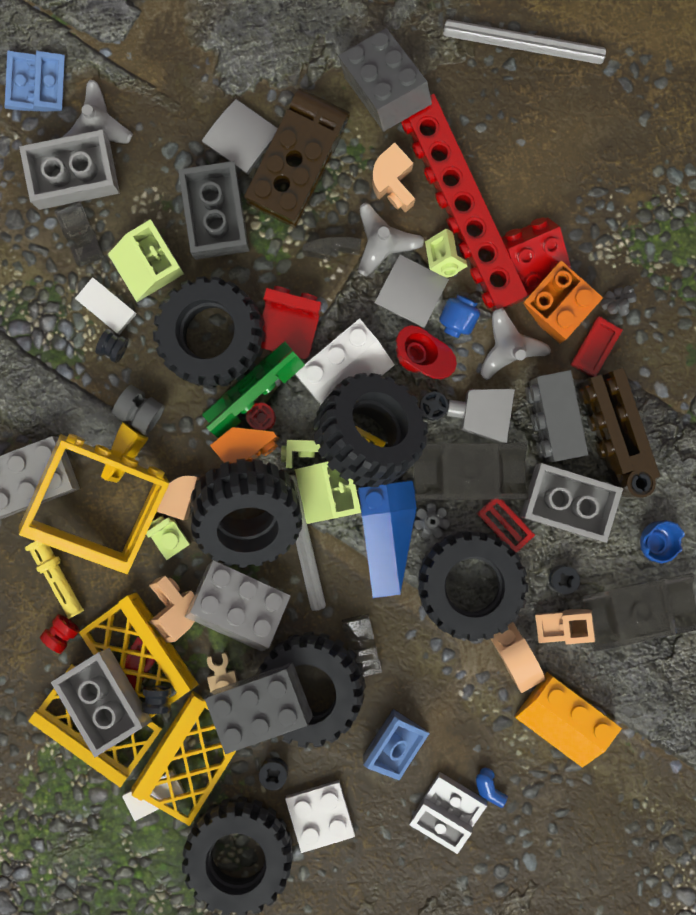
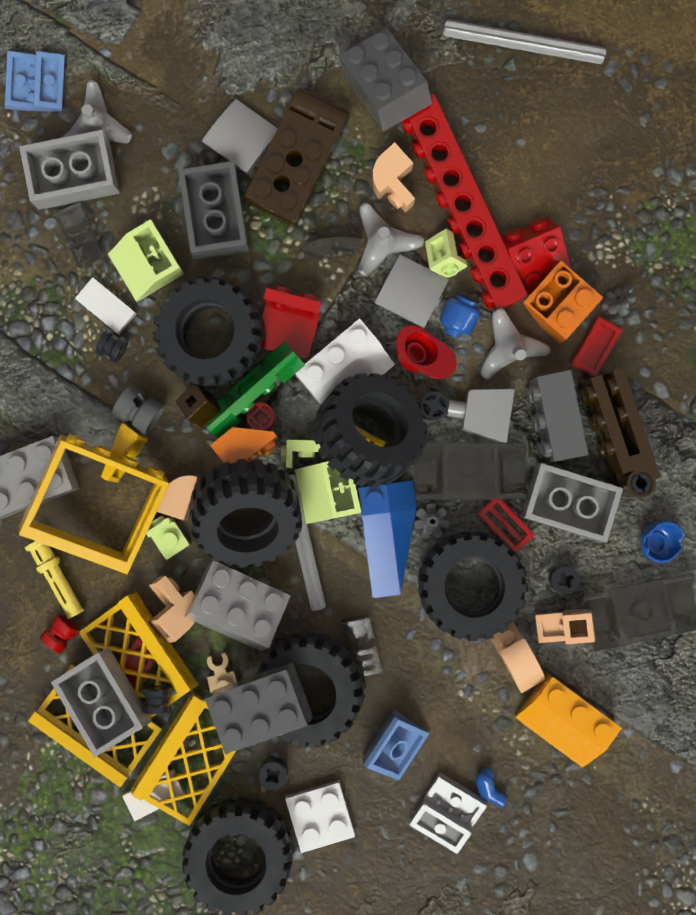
none -> dark brown piece [176,384,222,428]

